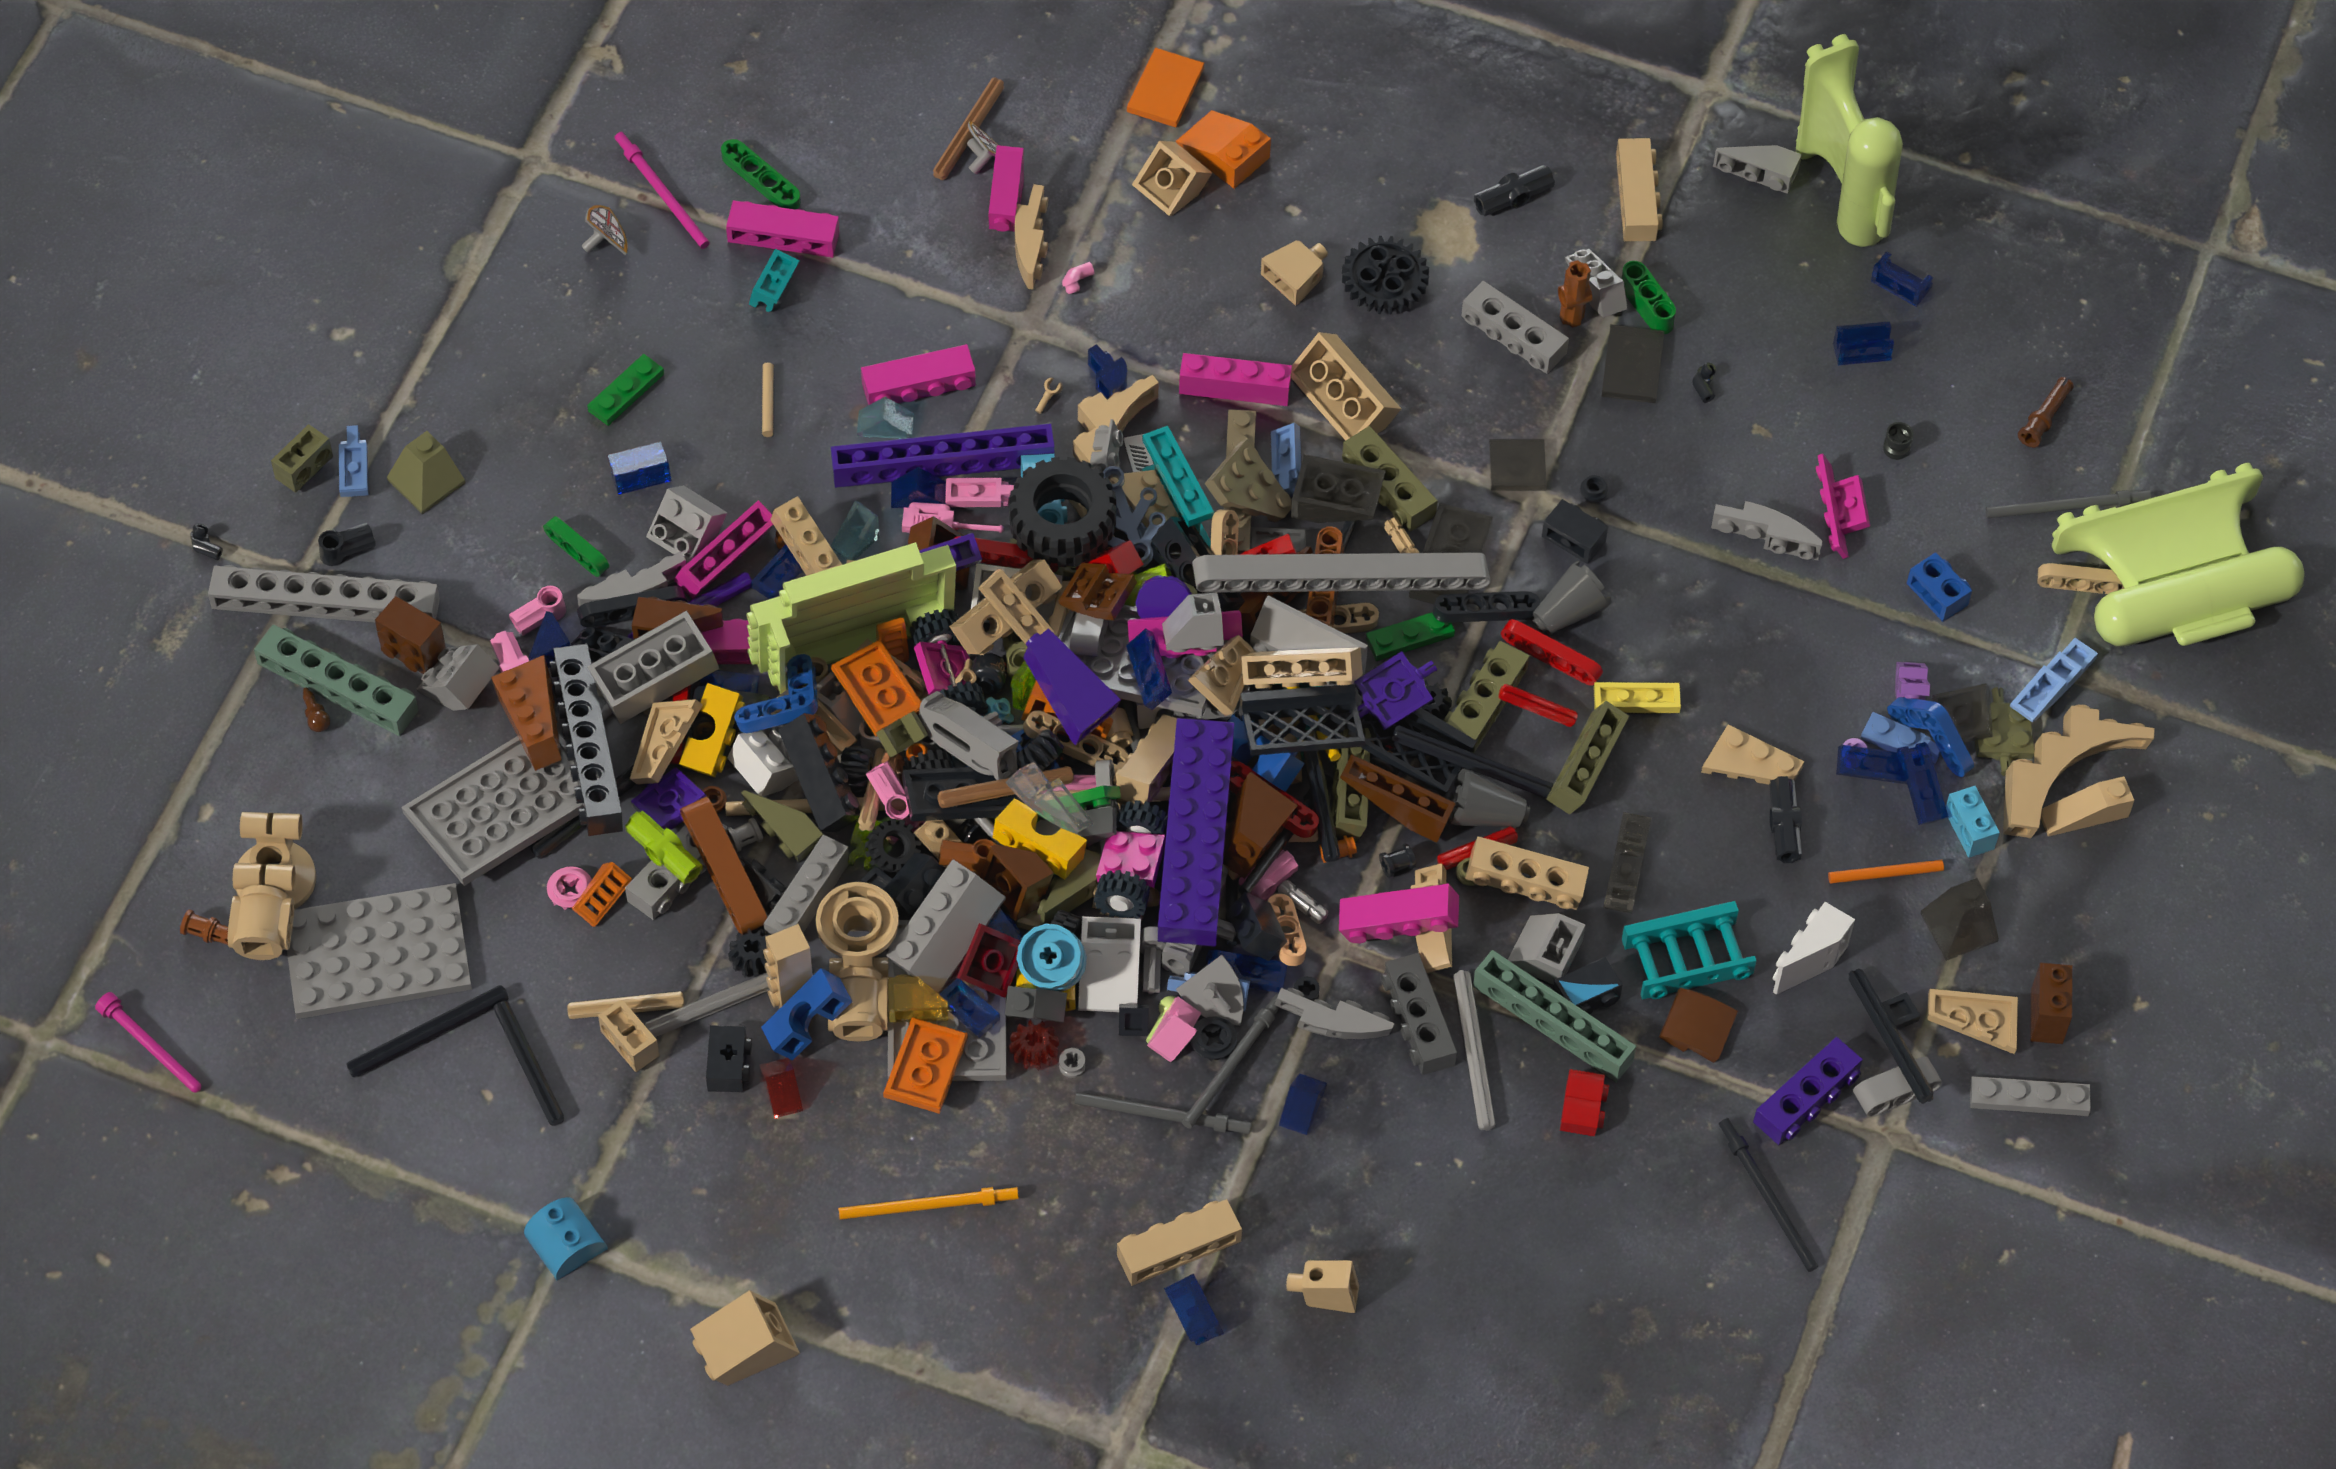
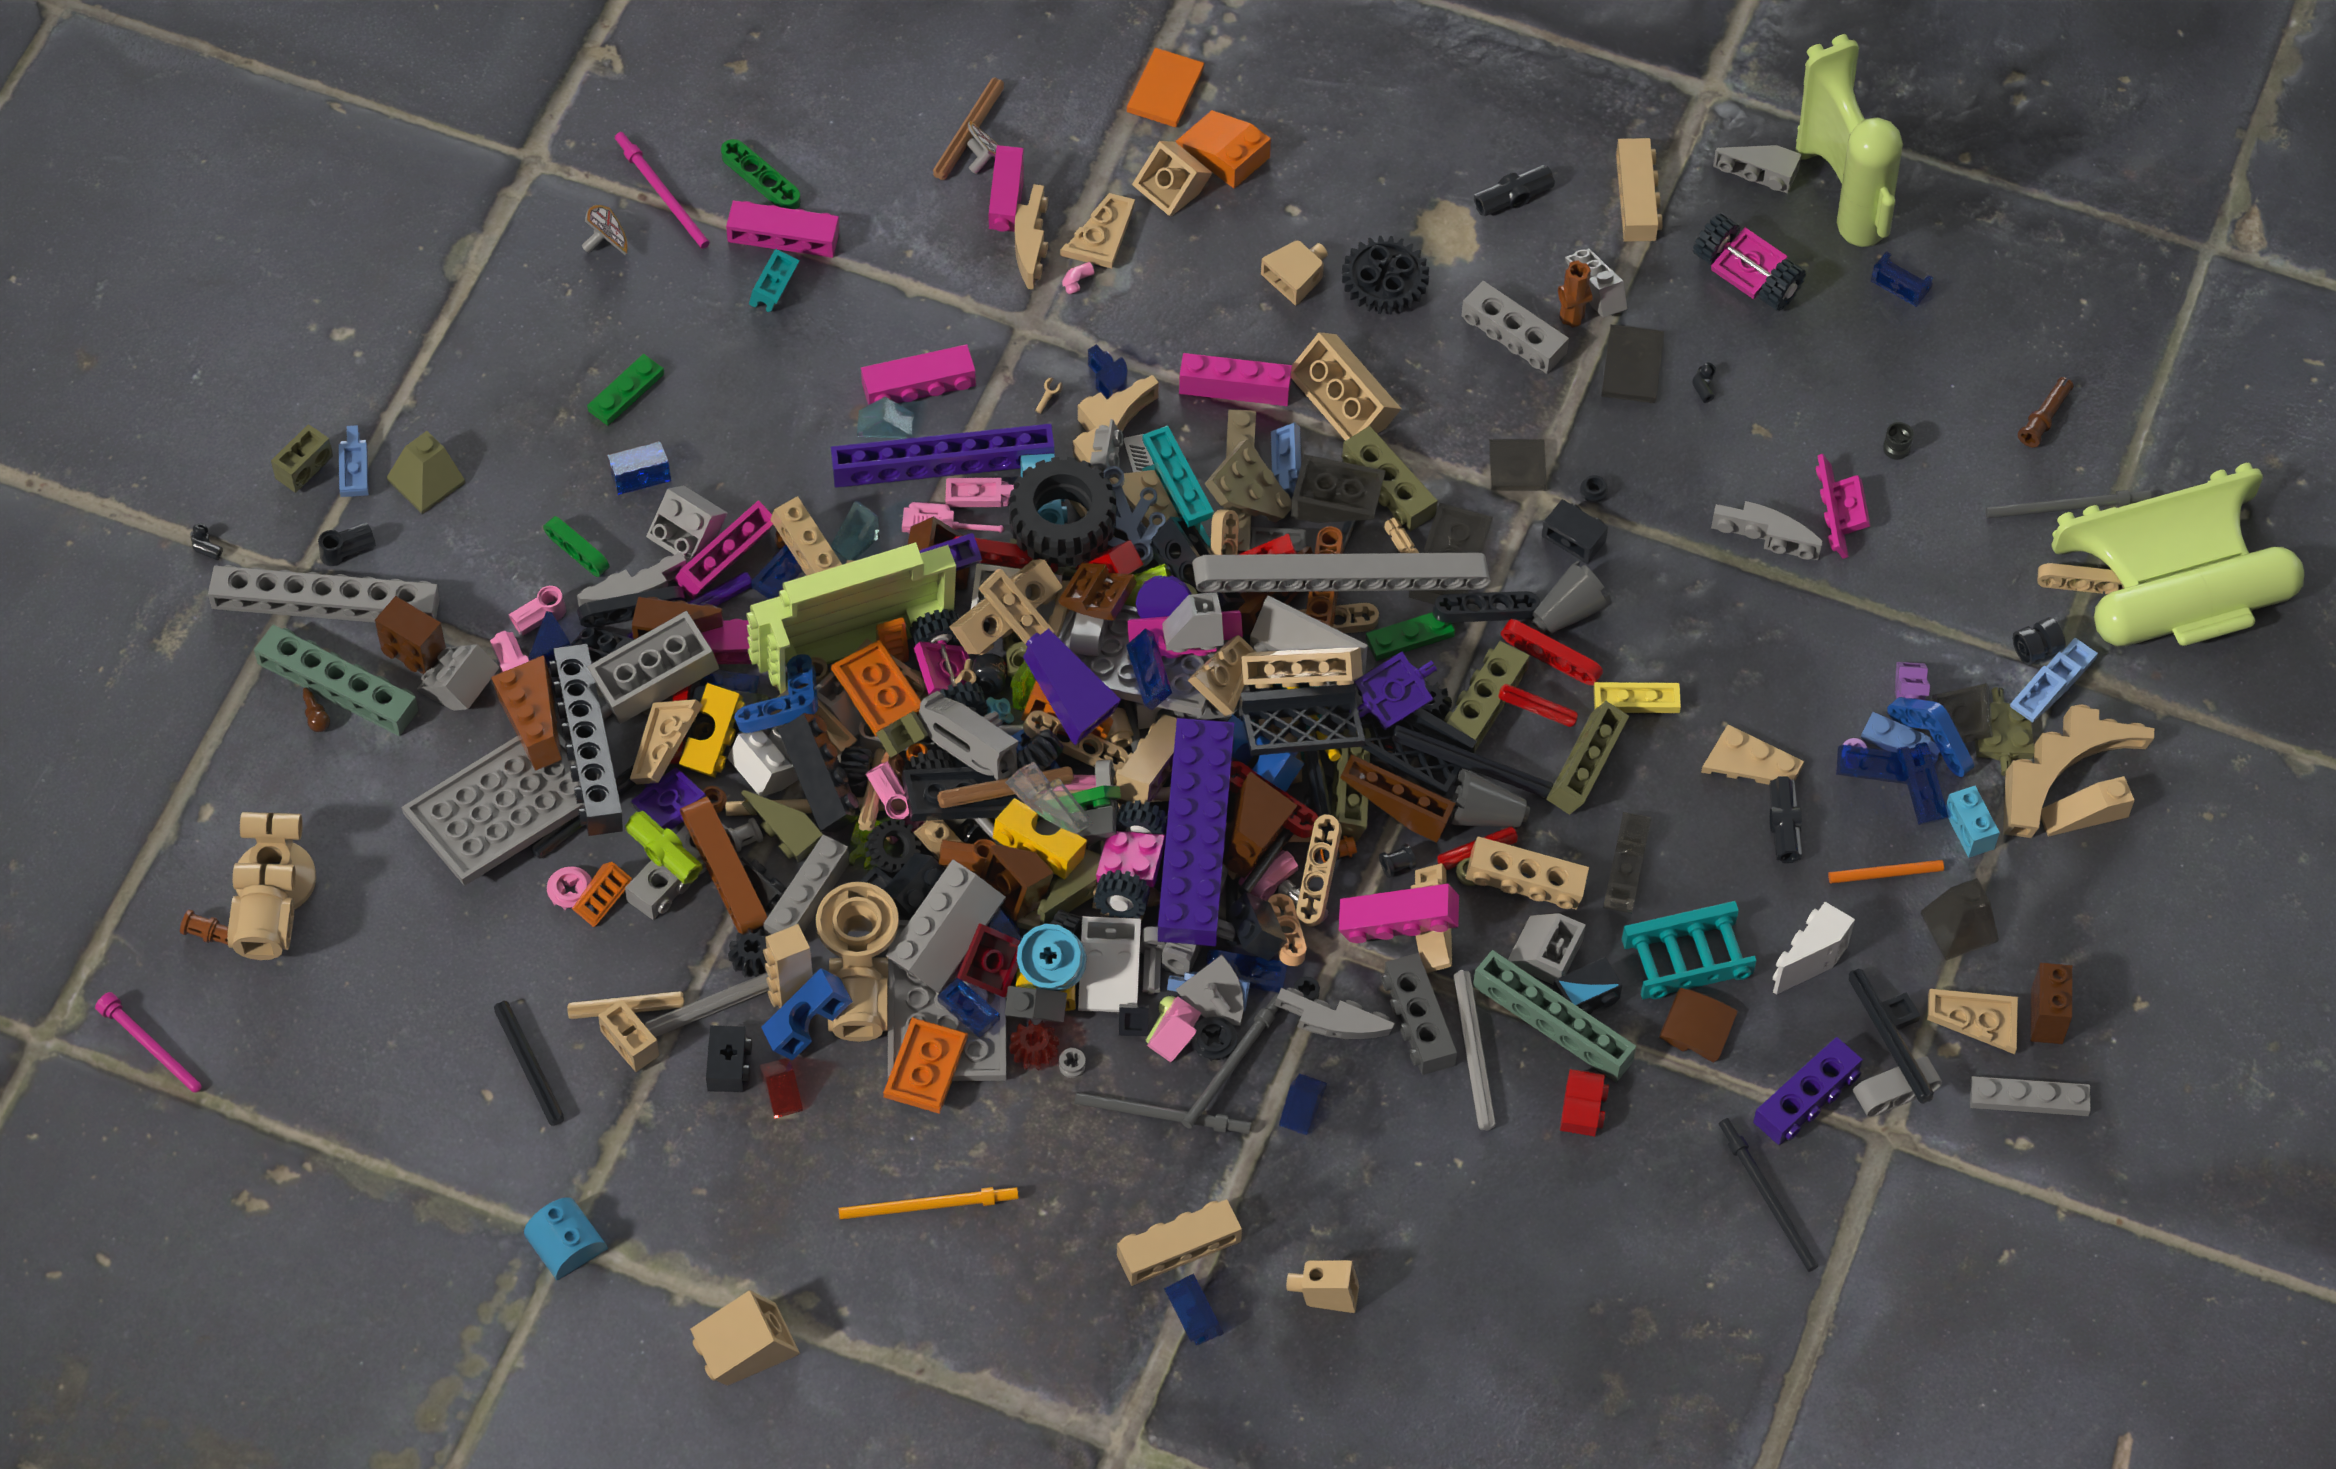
light grey plate [287,883,472,1019] -> none
black axle [346,985,509,1077] -> none
tan bar [762,363,774,437] -> none
clear yellow slope [888,974,948,1022] -> none
clear blue slope [891,467,946,508] -> none
green beam [1621,261,1676,335] -> none
clear blue hinge [1833,321,1894,366] -> none
blue brick [1907,552,1972,622] -> none
none -> tan wing [1060,193,1135,269]
none -> tan beam [1296,815,1342,927]
none -> plate [1693,213,1806,311]
none -> black wheel [2012,617,2066,665]

